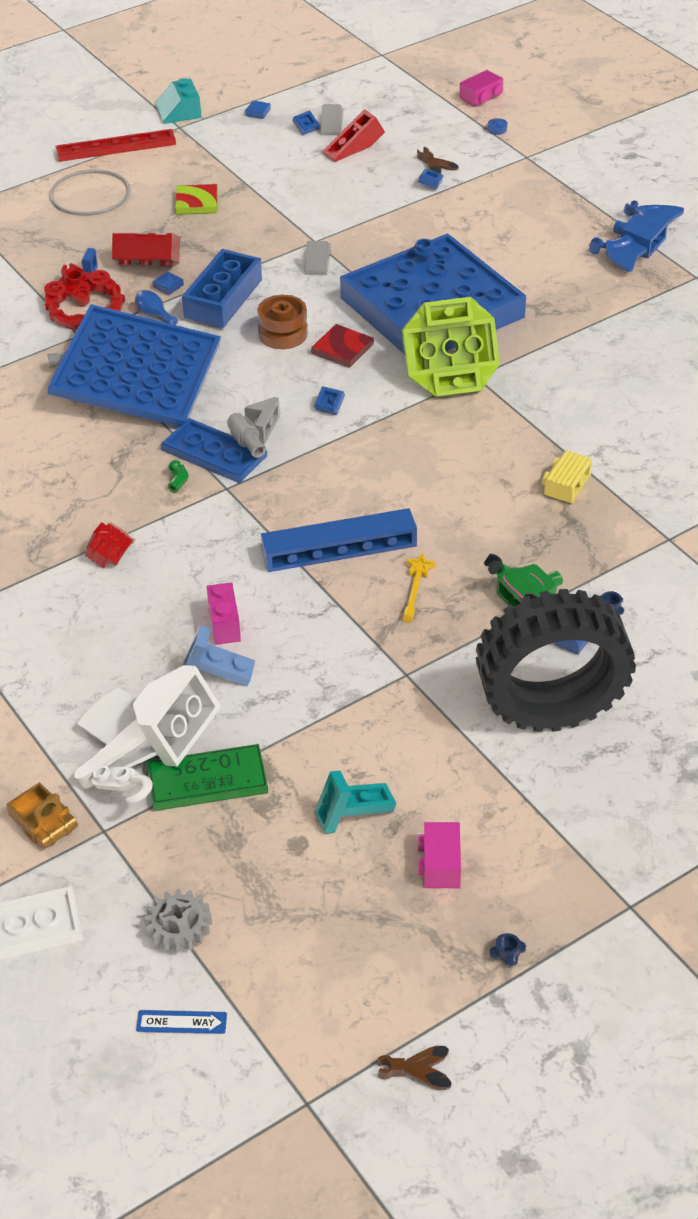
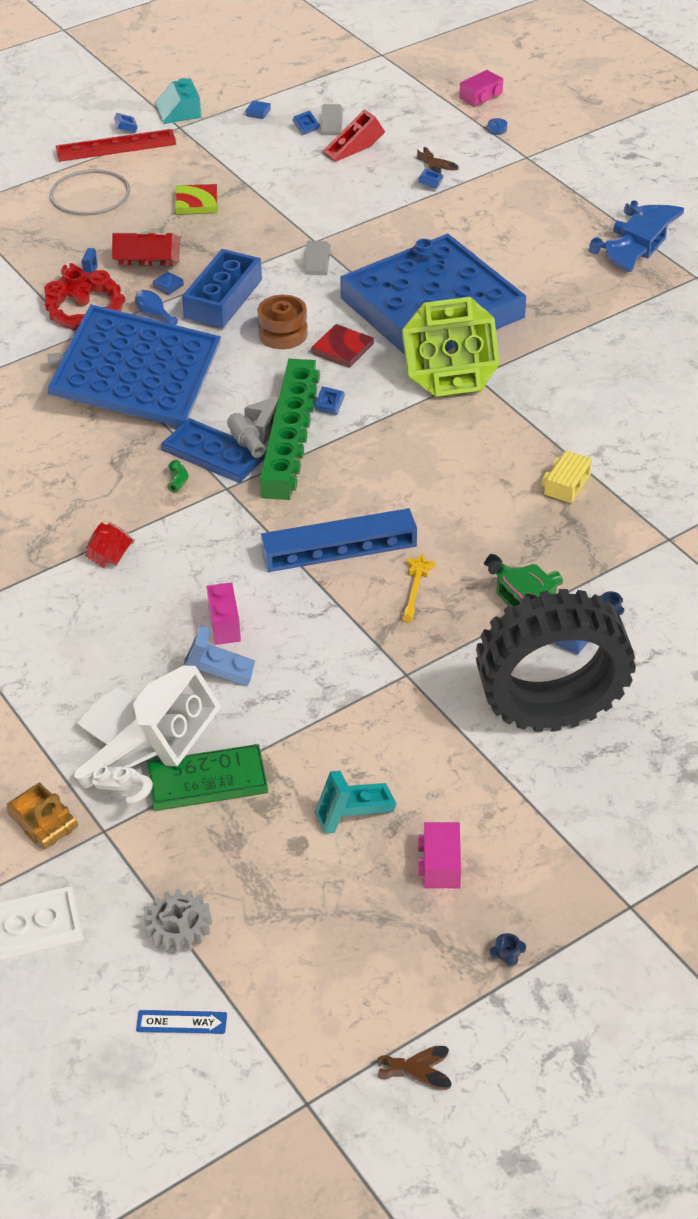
none -> blue tile [114,113,138,133]
none -> green brick [260,358,320,500]

